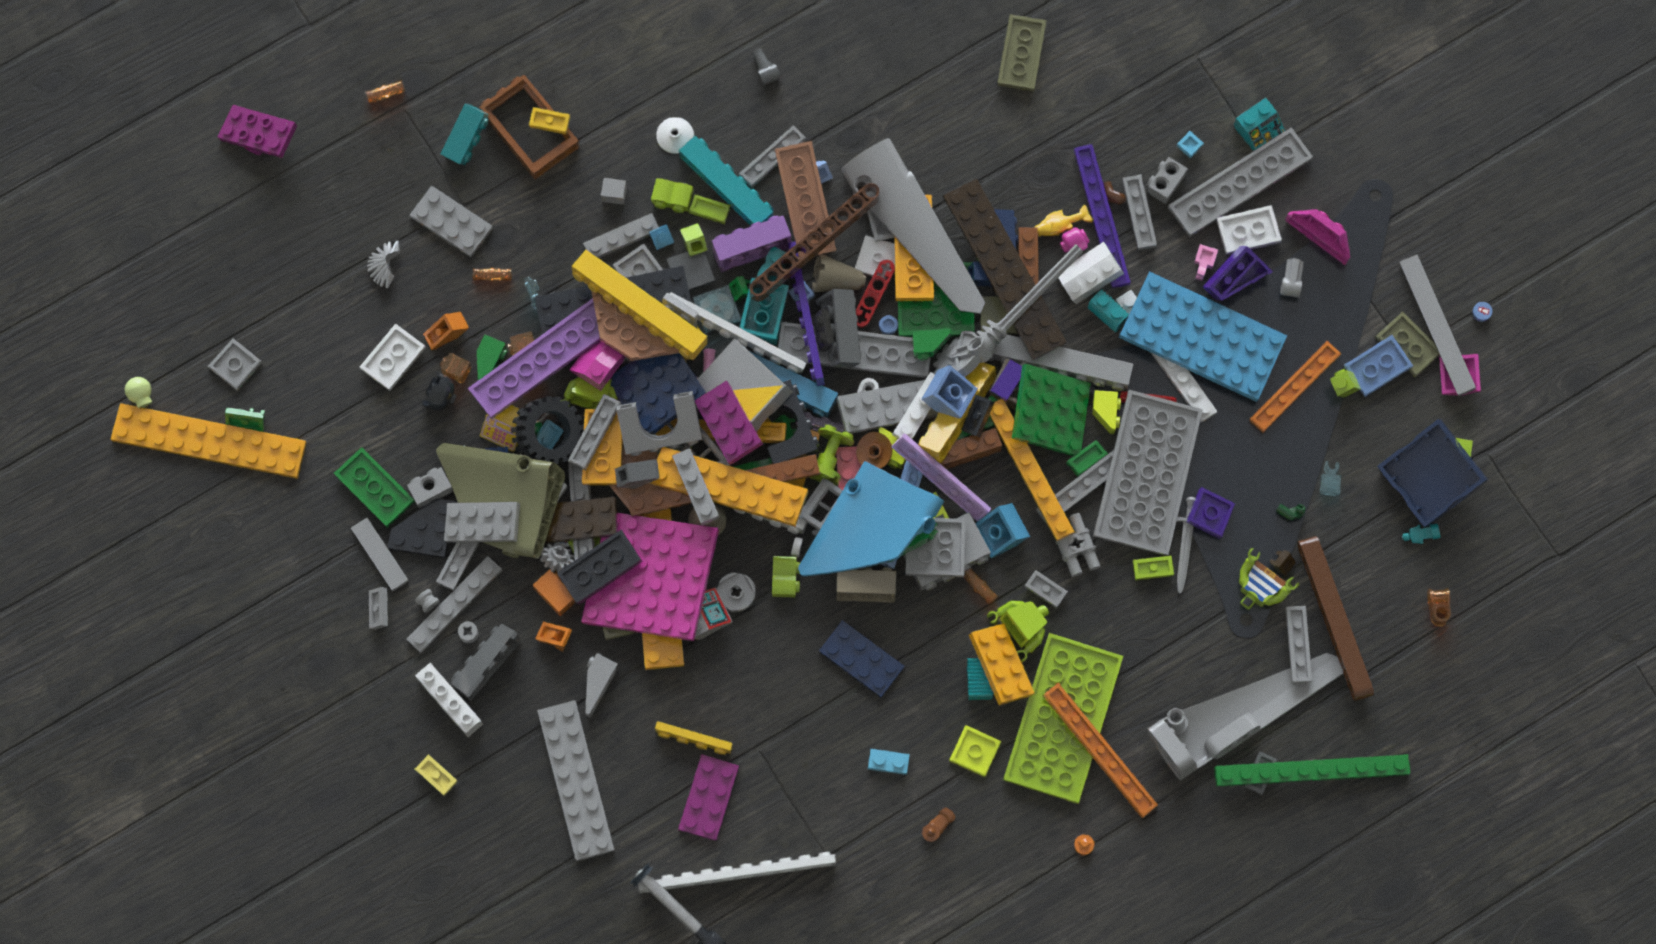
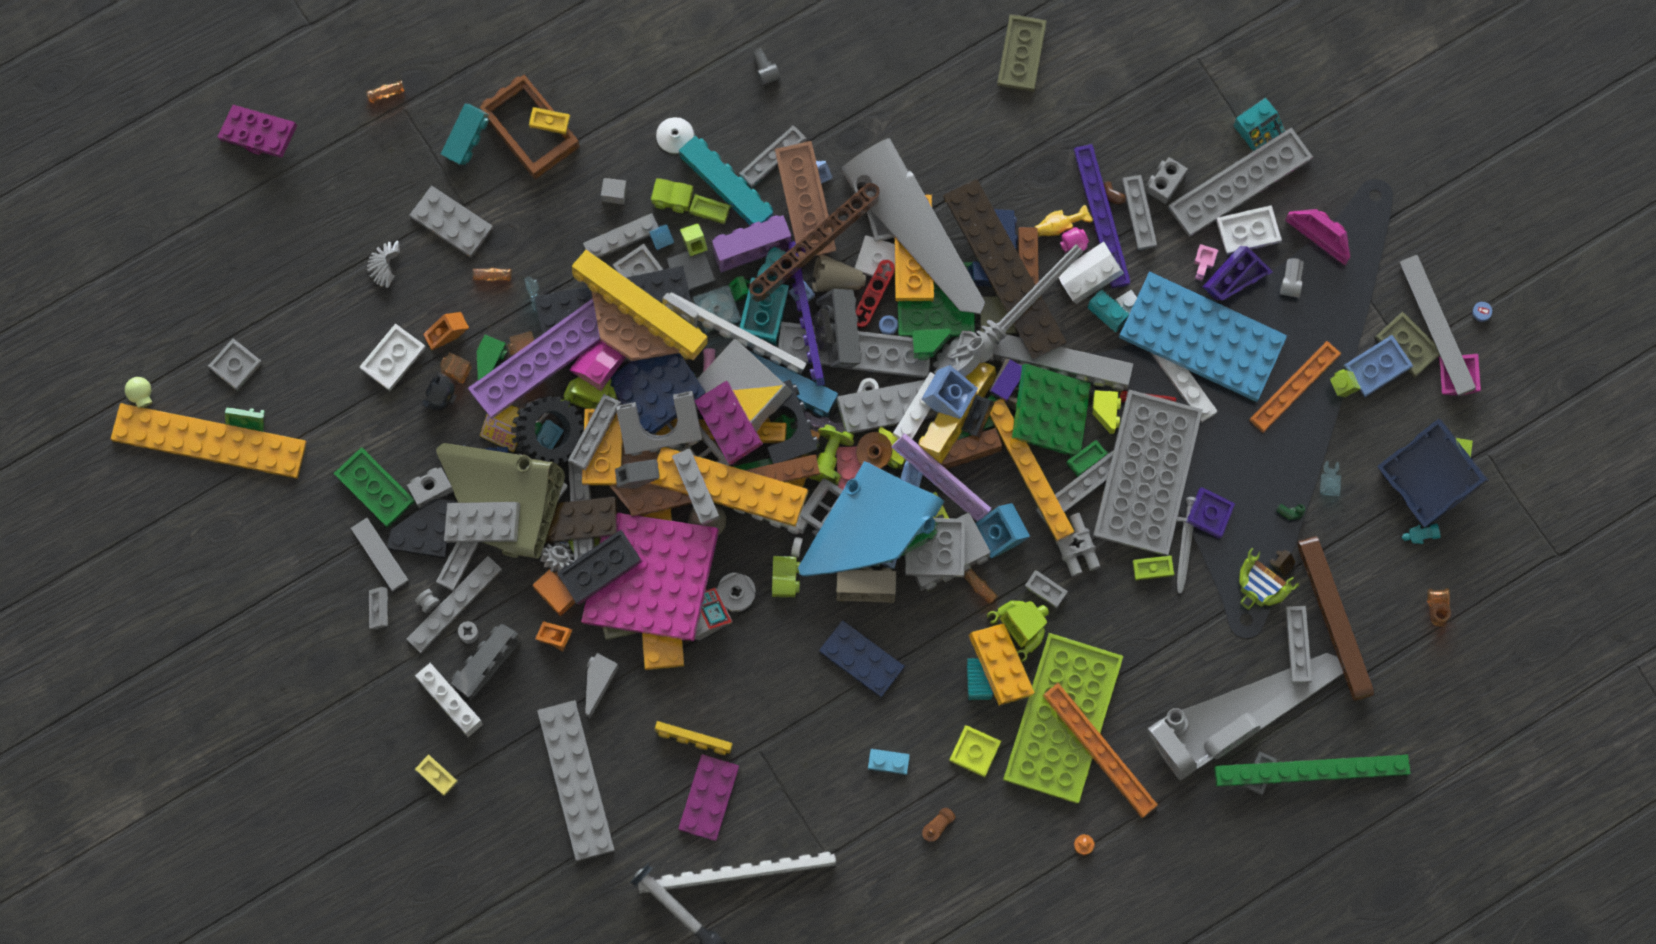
medium azure plate [1177,131,1204,158] -> none

